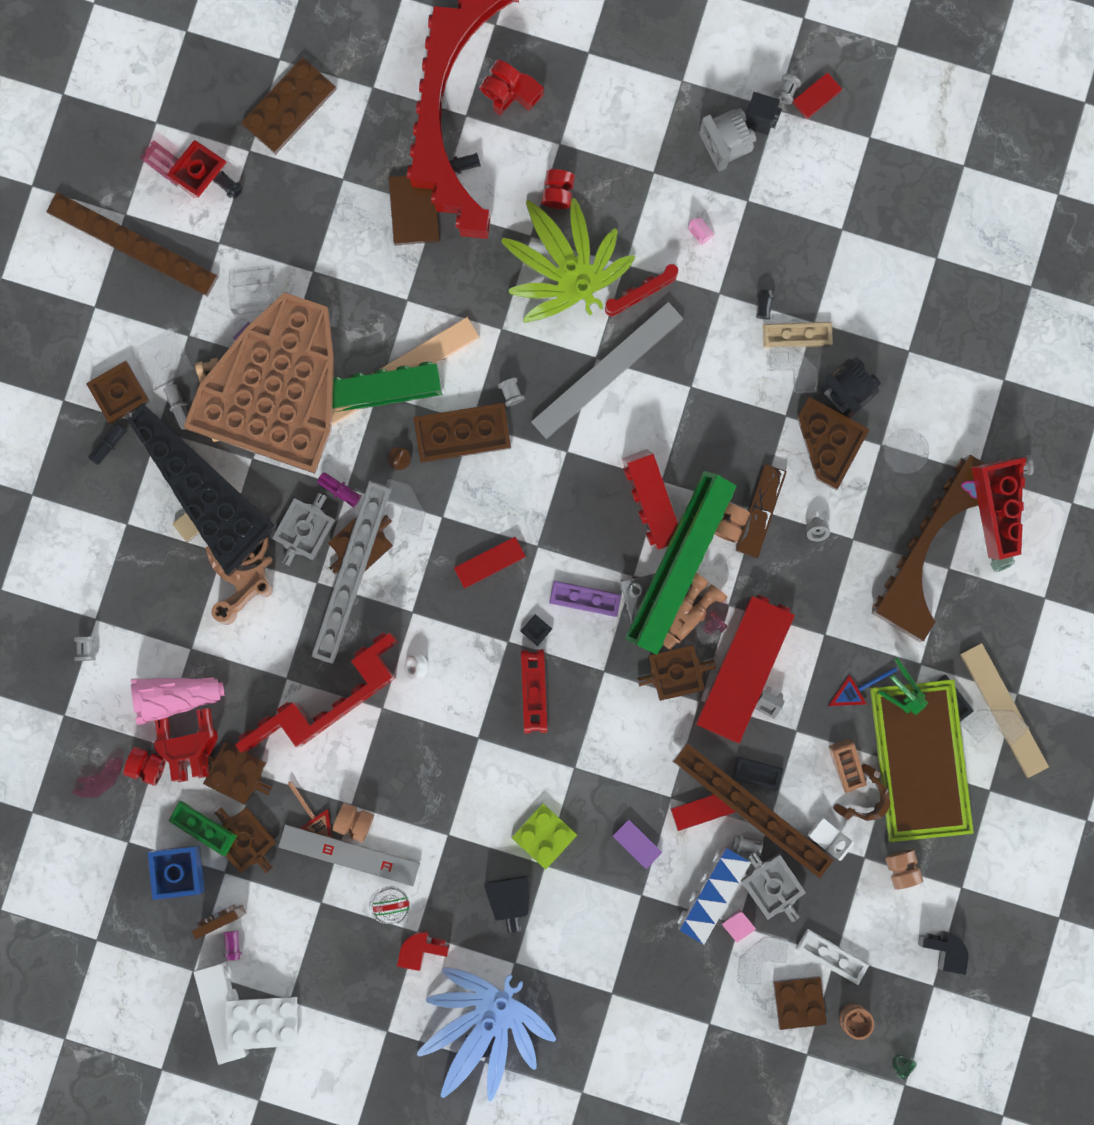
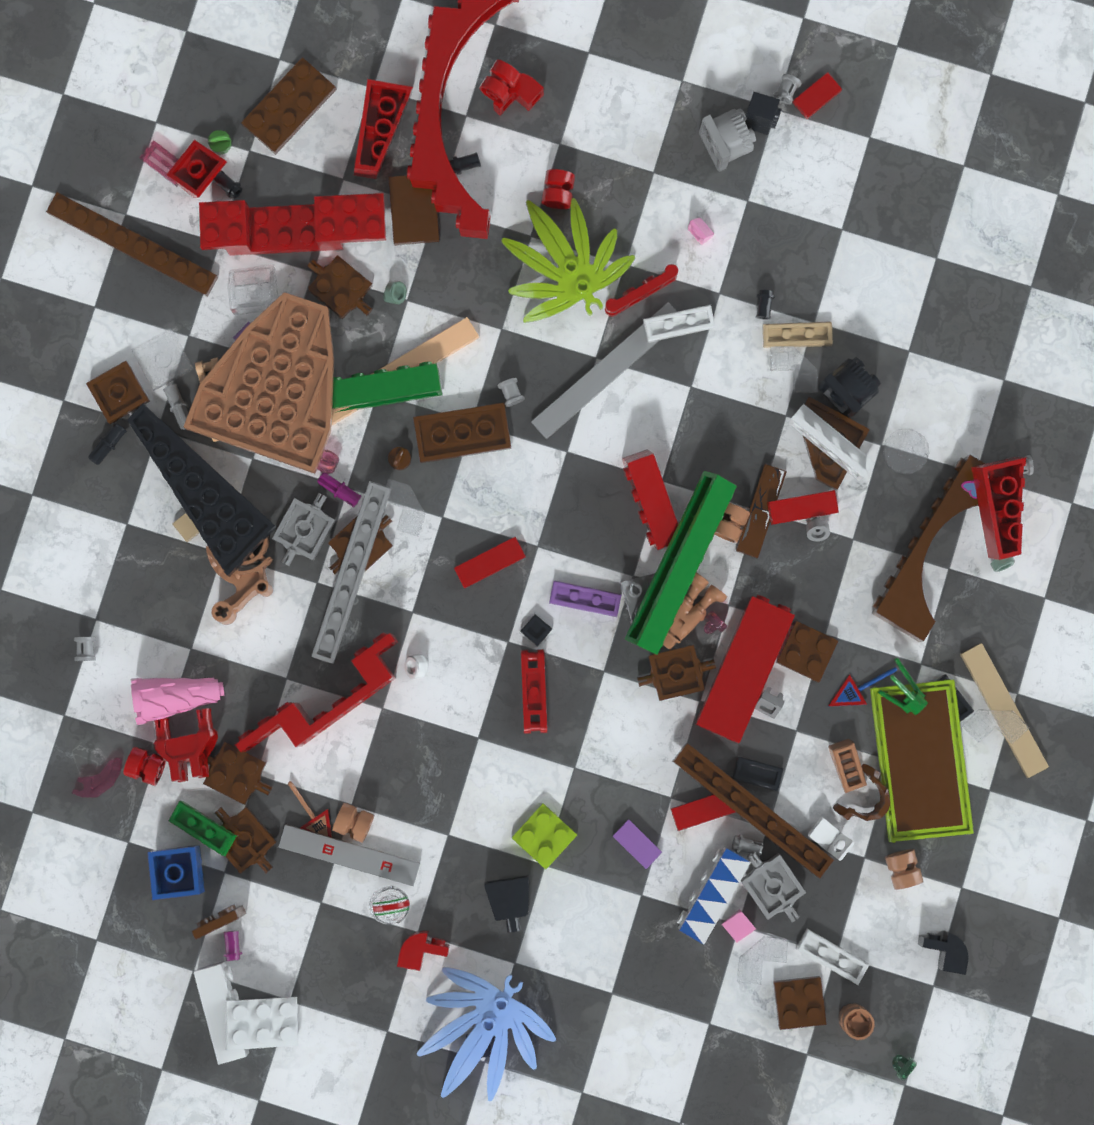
none -> red bracket [199,193,386,256]
none -> bright green tile [208,130,232,154]
none -> reddish brown plate [307,255,373,319]
none -> clear pink tile [317,450,339,474]
none -> red wedge [354,79,413,179]
none -> sand green tile [383,281,407,304]
none -> white tile [643,305,716,343]
none -> red tile [767,490,839,525]
none -> reddish brown plate [776,621,838,683]
none -> white fence [788,404,875,481]

